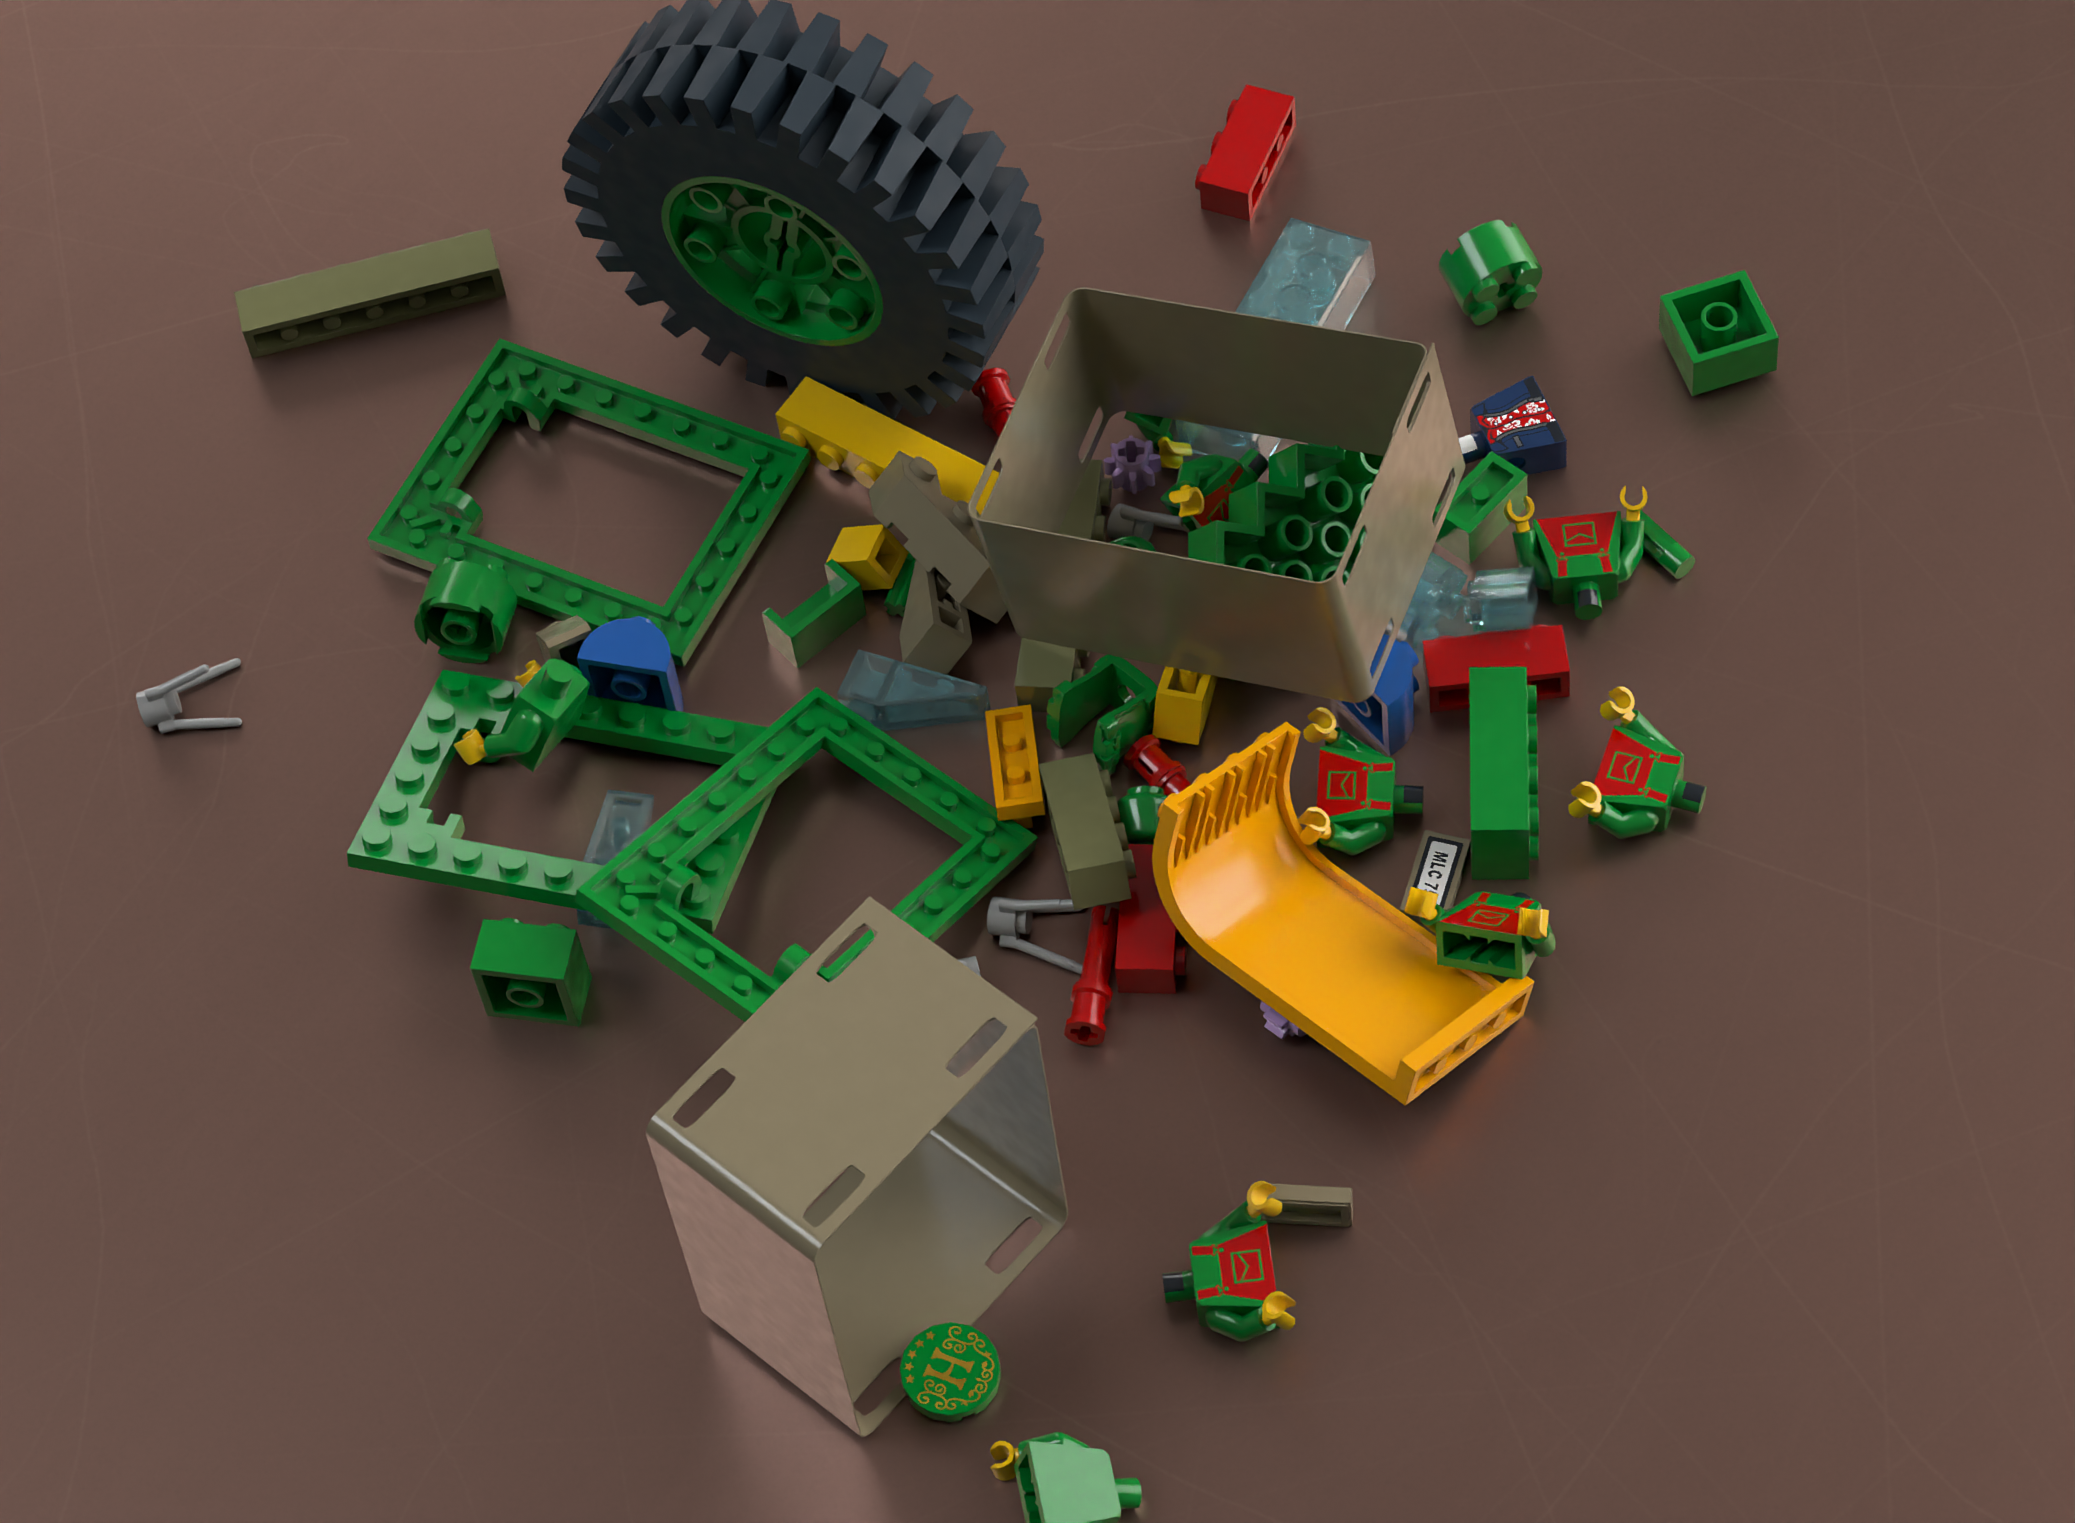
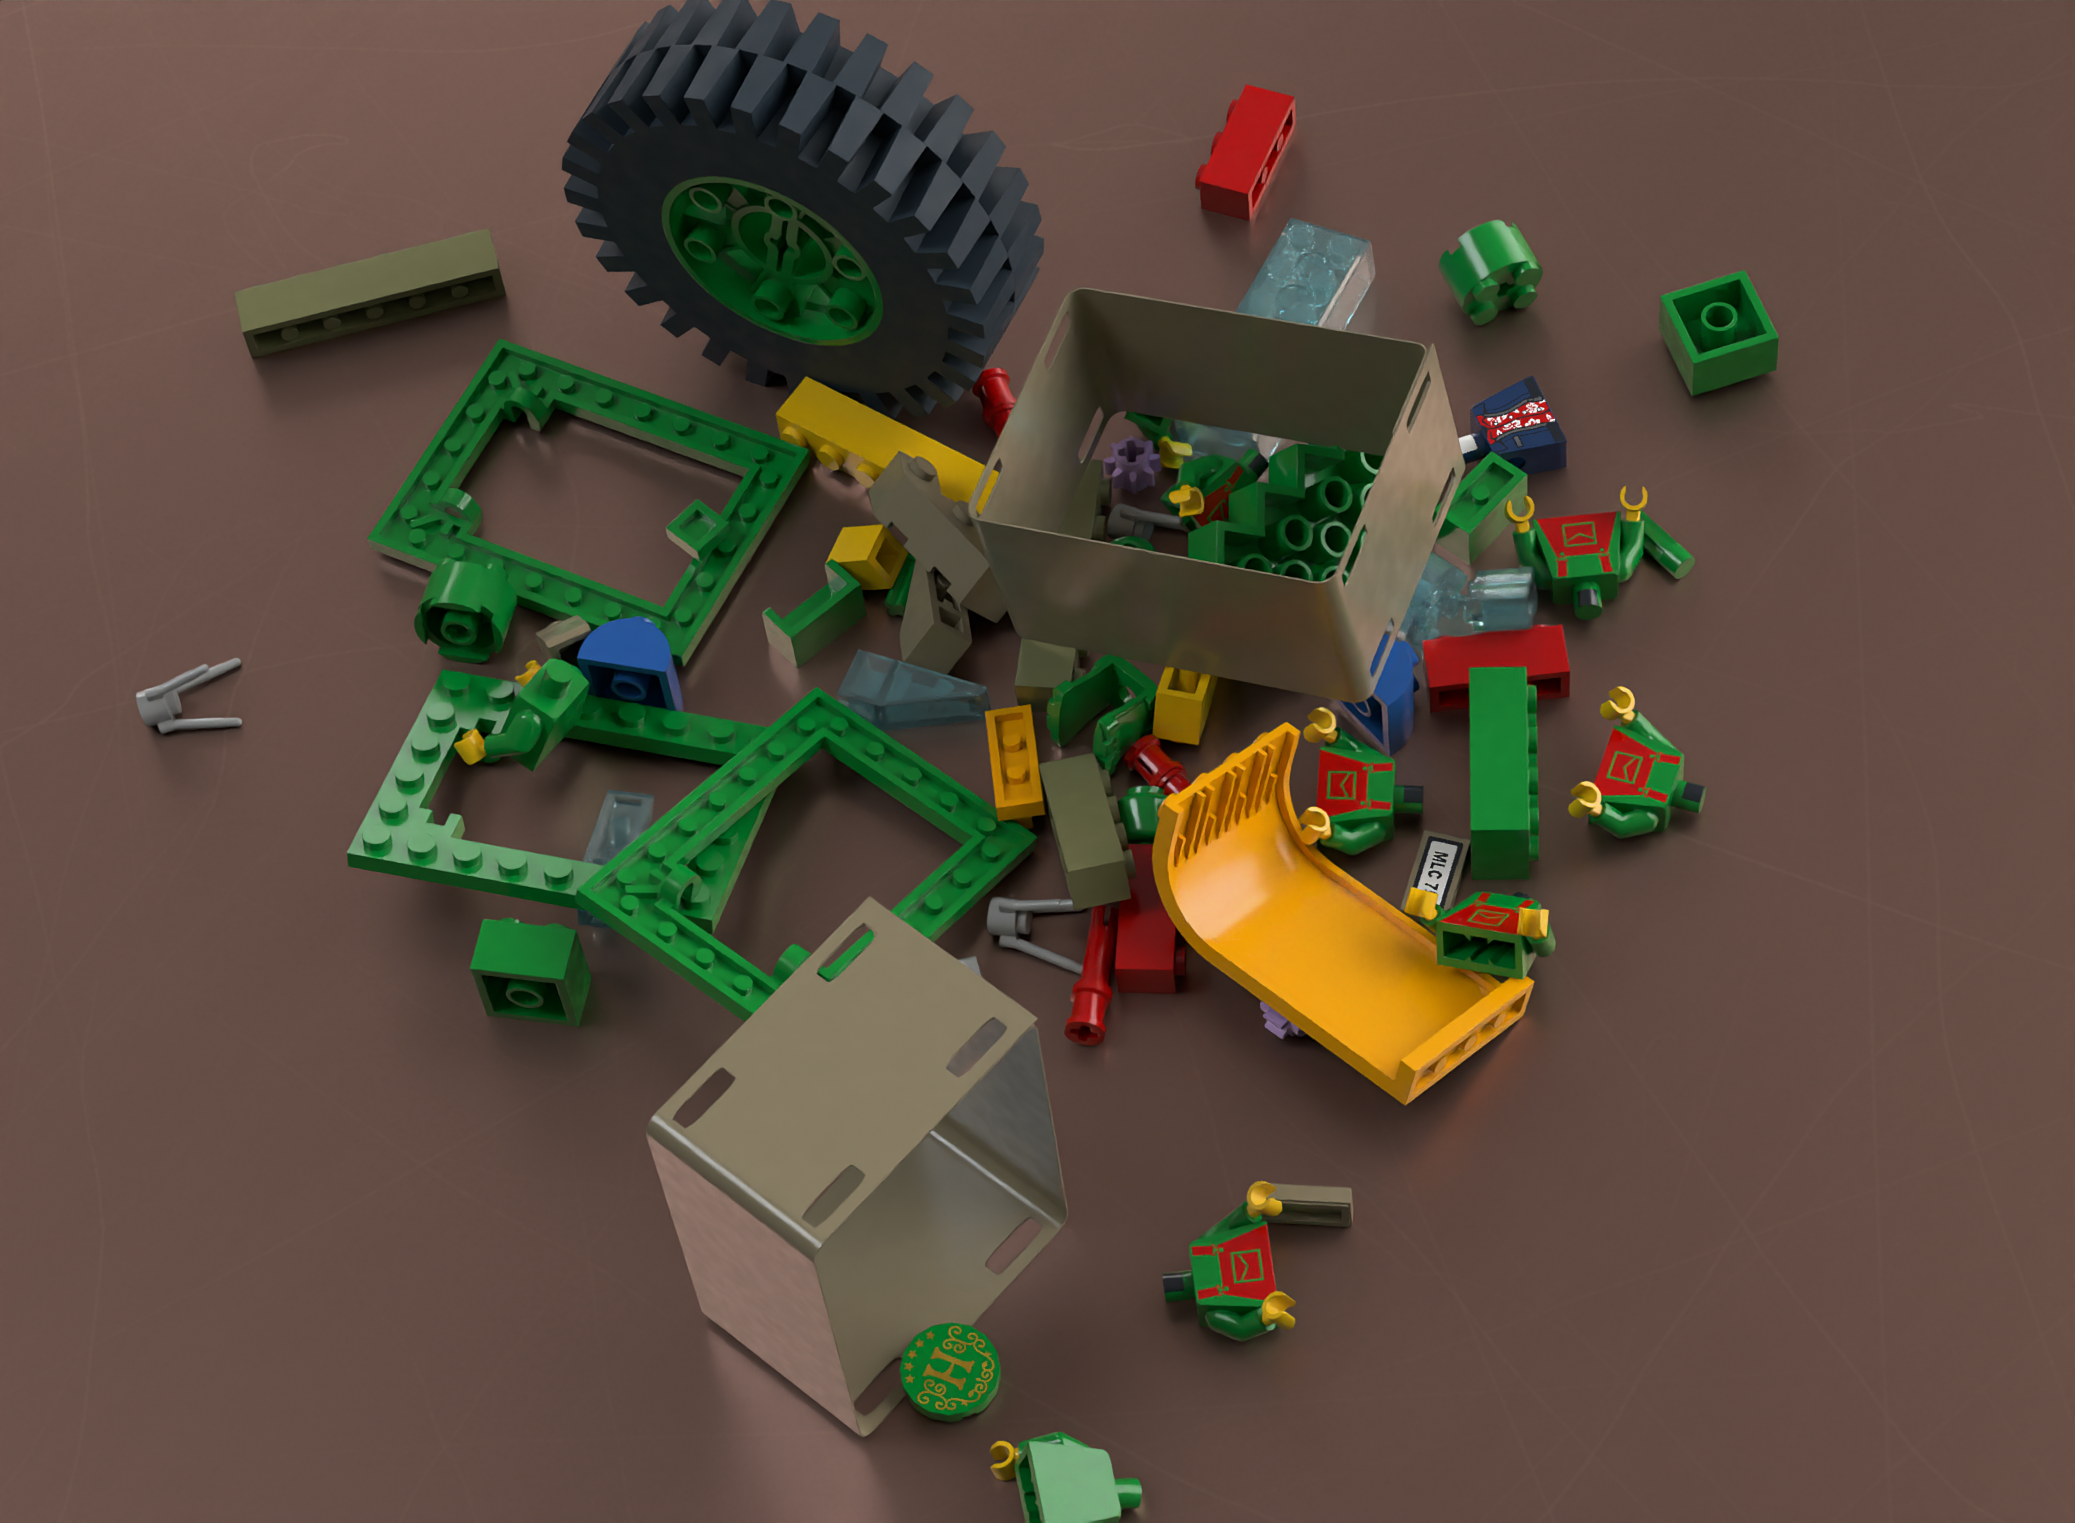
none -> green plate [665,499,732,562]

